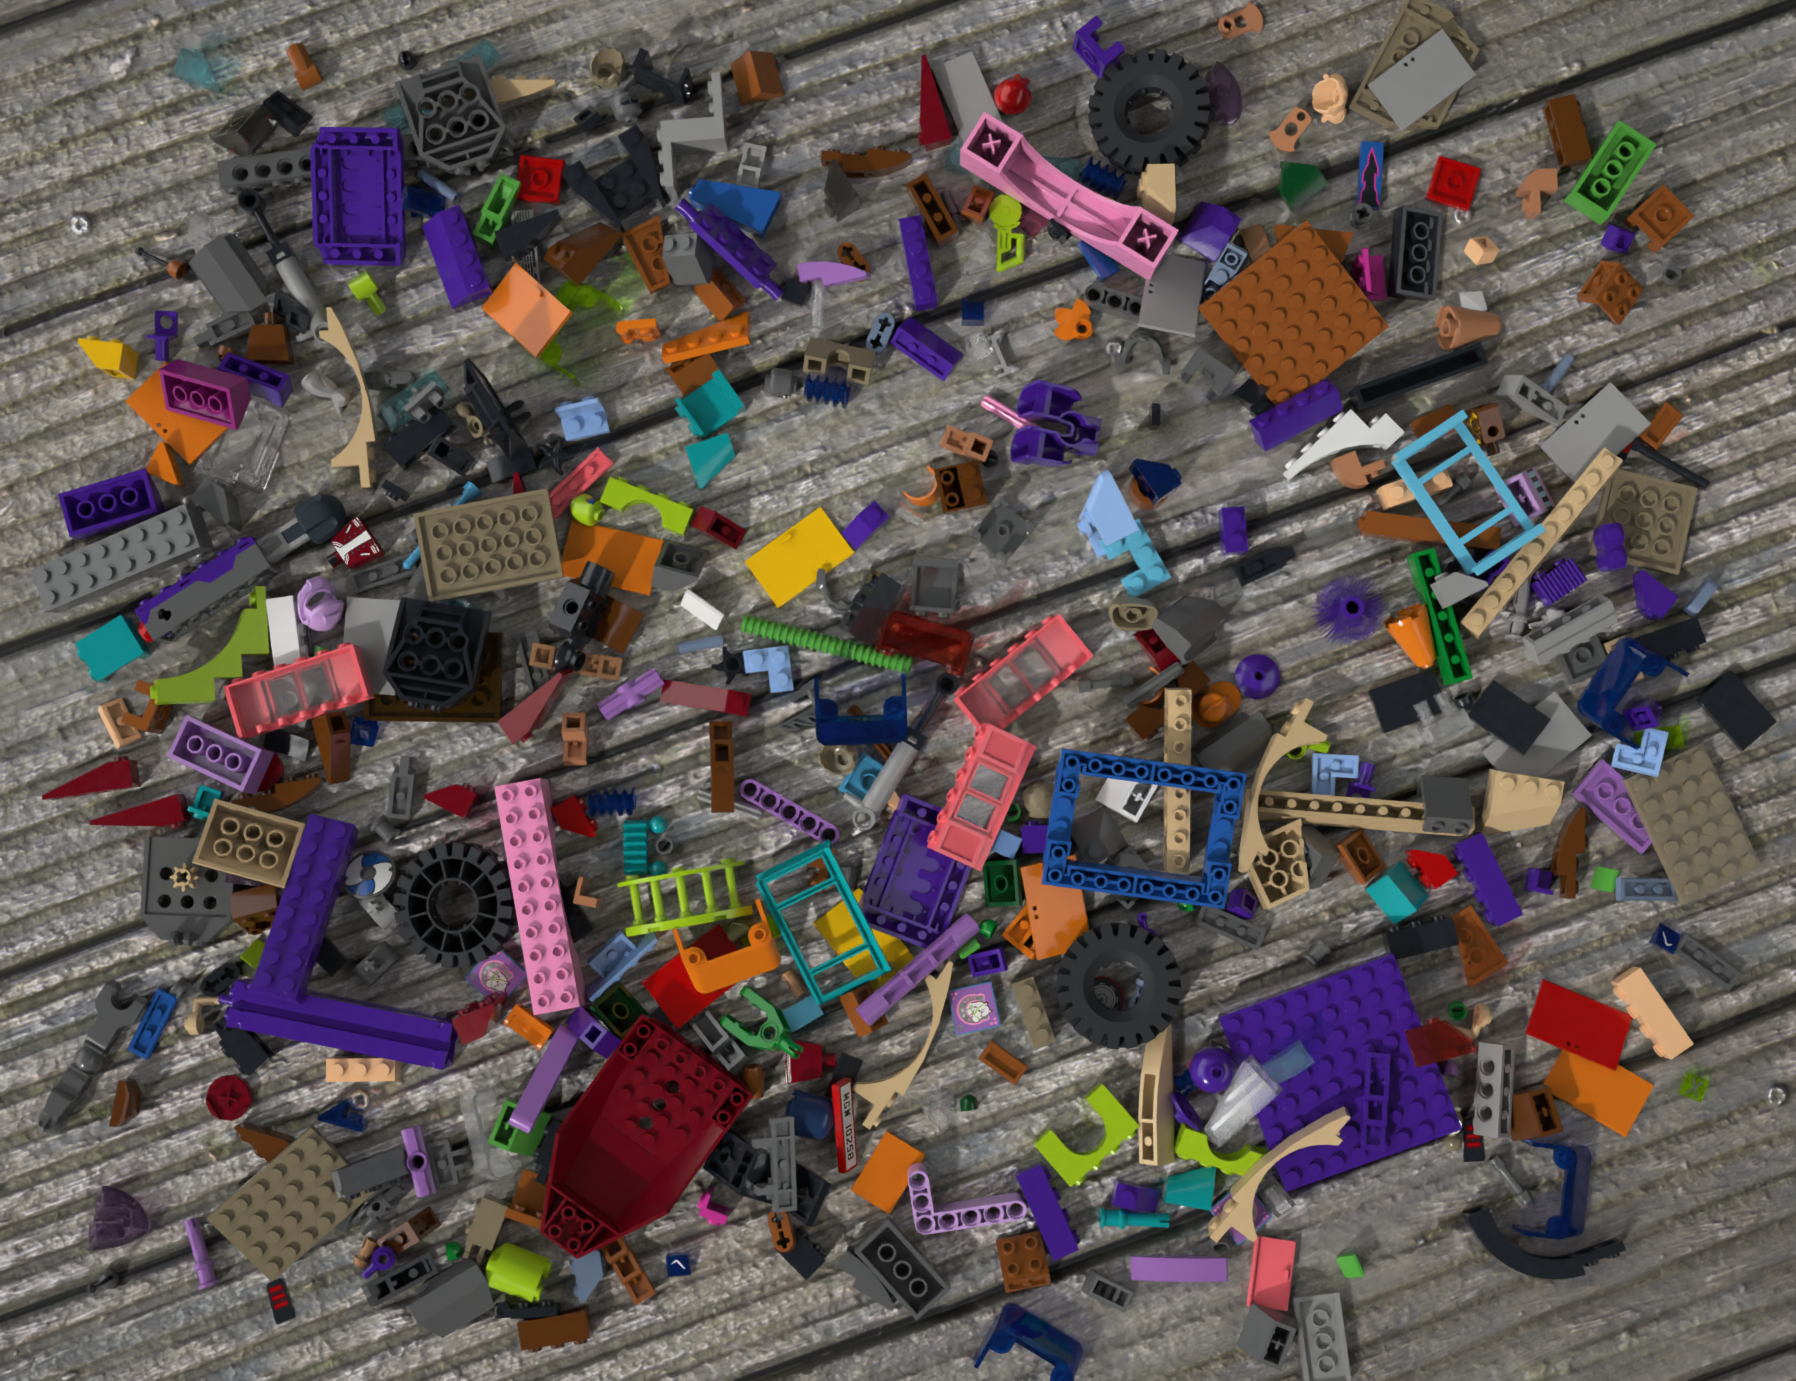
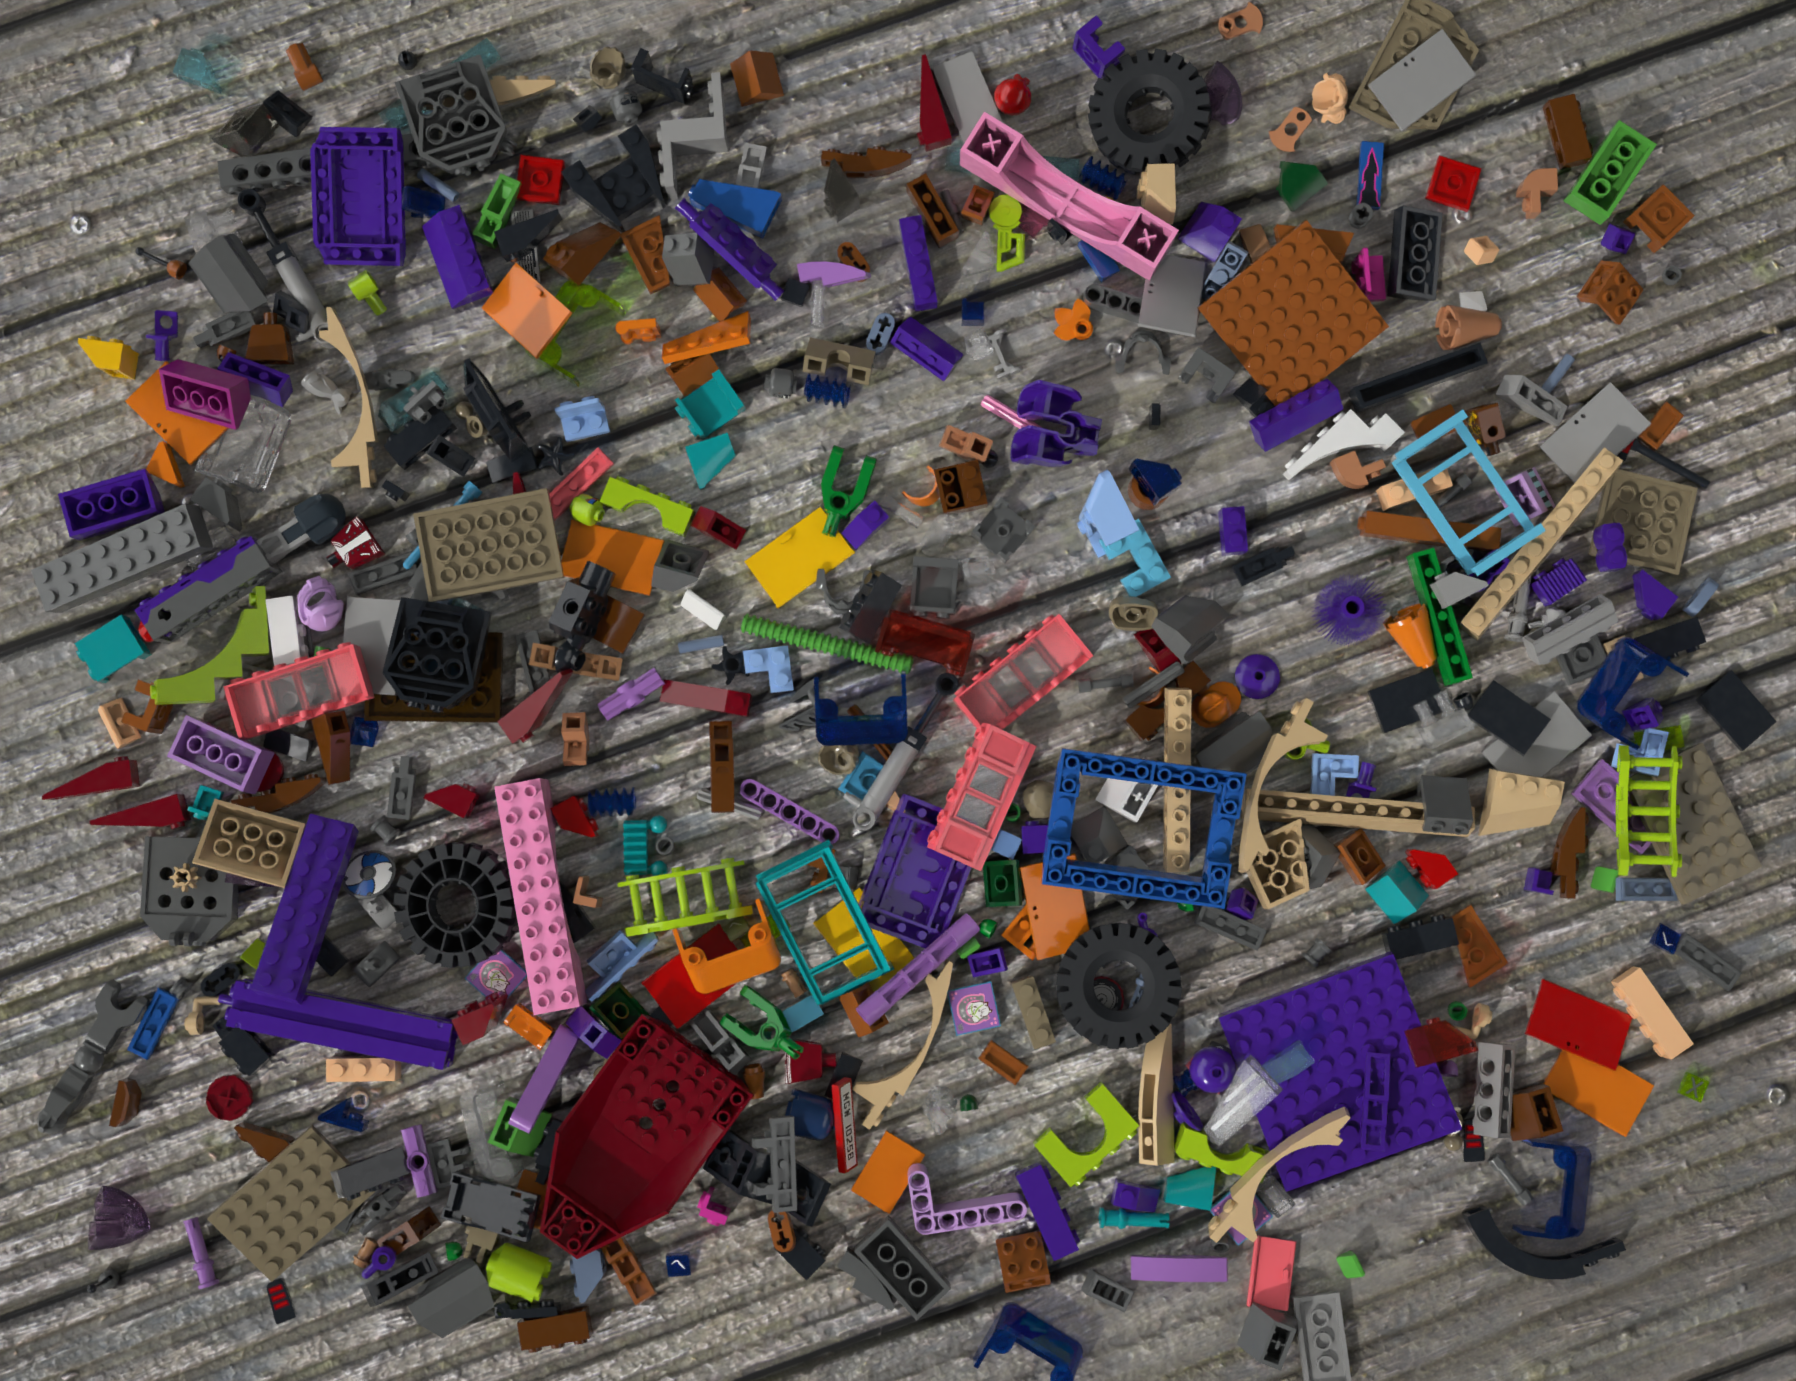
reddish brown slope [230,884,283,935] -> none
dark purple brick [1452,832,1523,927] -> none
none -> black piece [441,1172,542,1242]
none -> green piece [821,445,877,537]
none -> lime fence [1616,745,1682,877]

